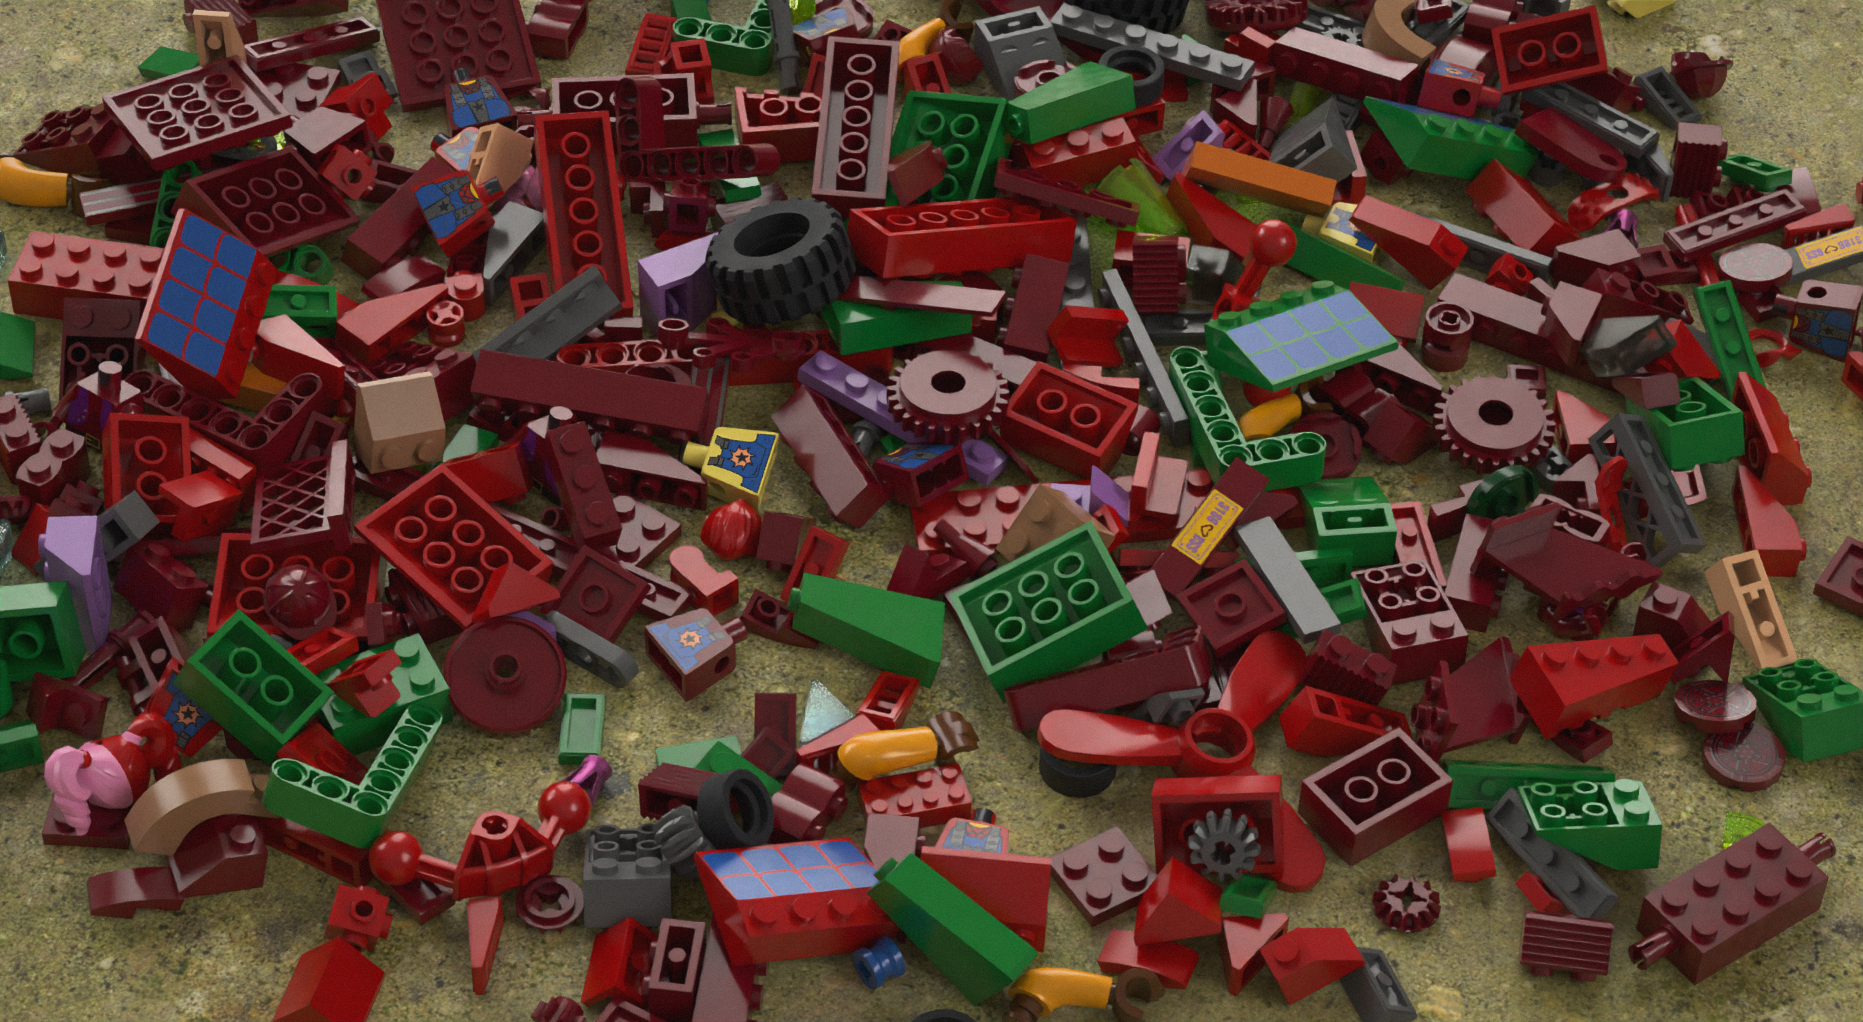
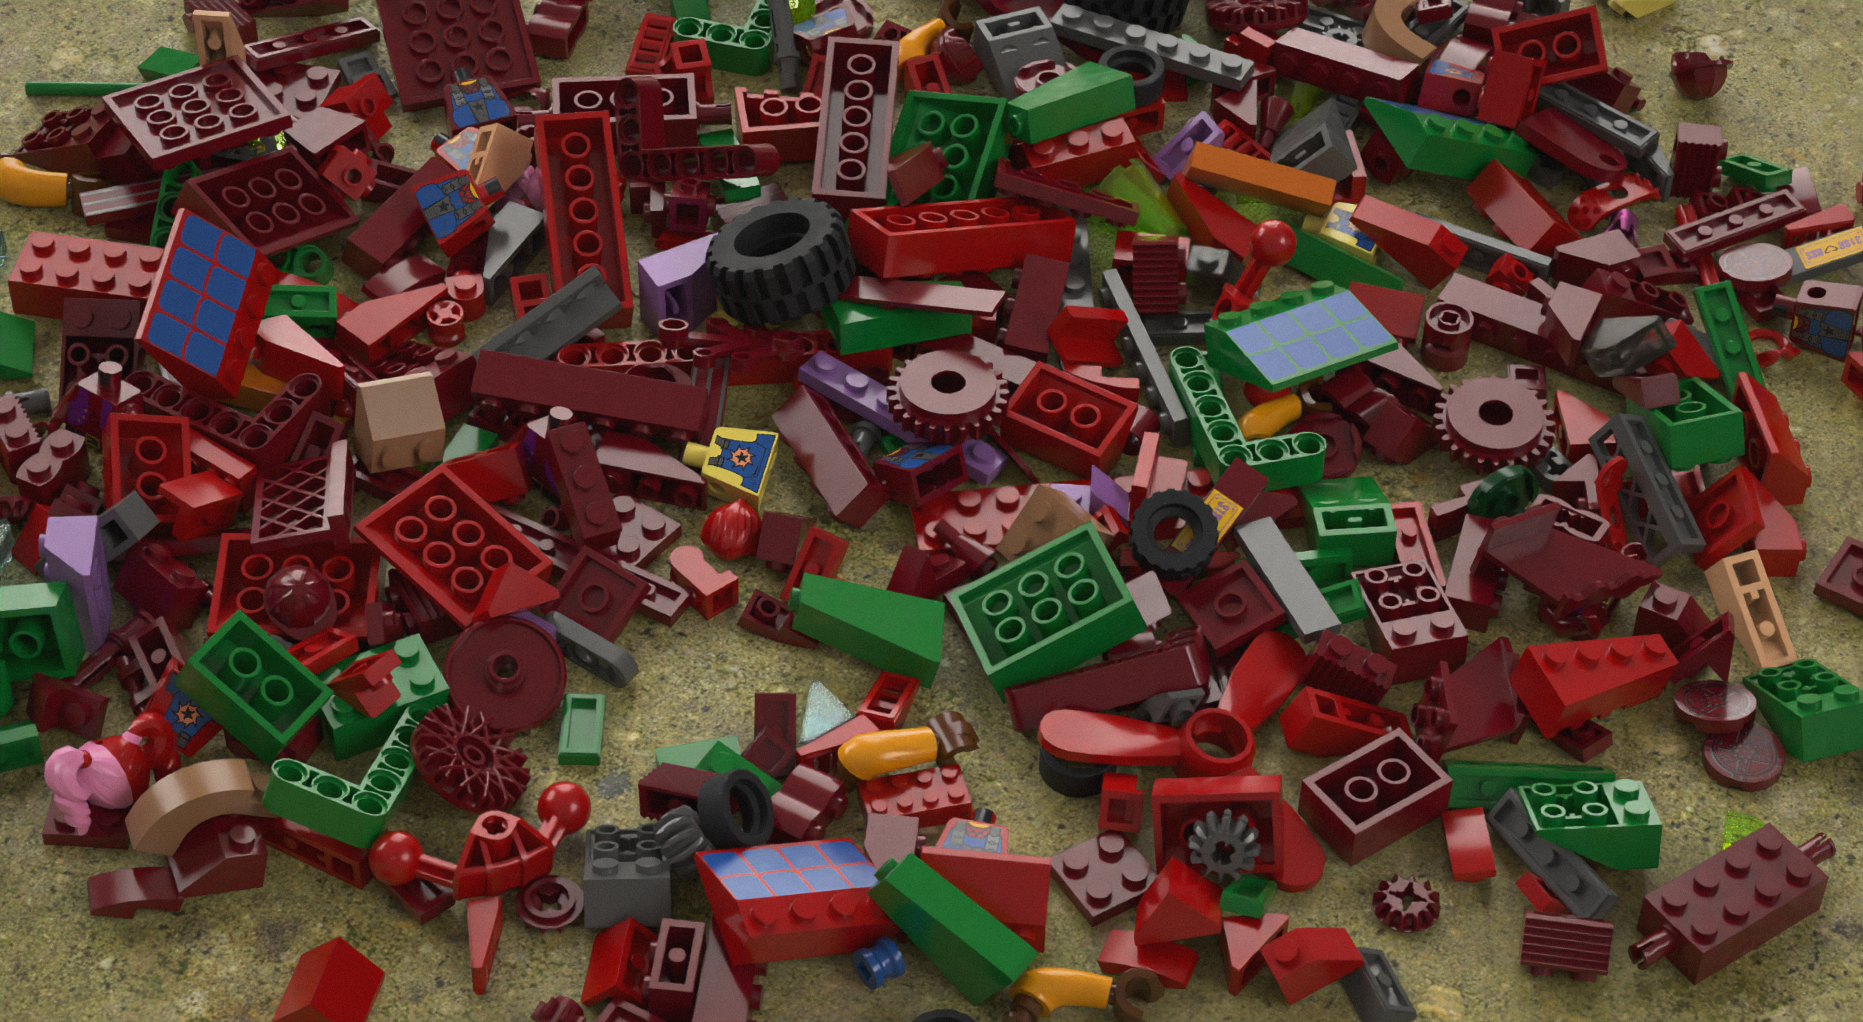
red plate [276,722,368,785] -> none
red brick [323,884,394,952] -> none
flat silver piece [562,754,612,806] -> none
dark red plate [604,317,644,342] -> none
dark red torso [645,608,748,702] -> none
dark grey slope [1633,66,1703,131] -> none
none -> green bar [25,81,144,96]
none -> dark red wheel [410,703,531,815]
none -> red brick [1098,771,1144,833]
none -> black tyre [1129,488,1219,582]
none -> red brick [1477,49,1547,129]
none -> red plate [1687,465,1765,571]

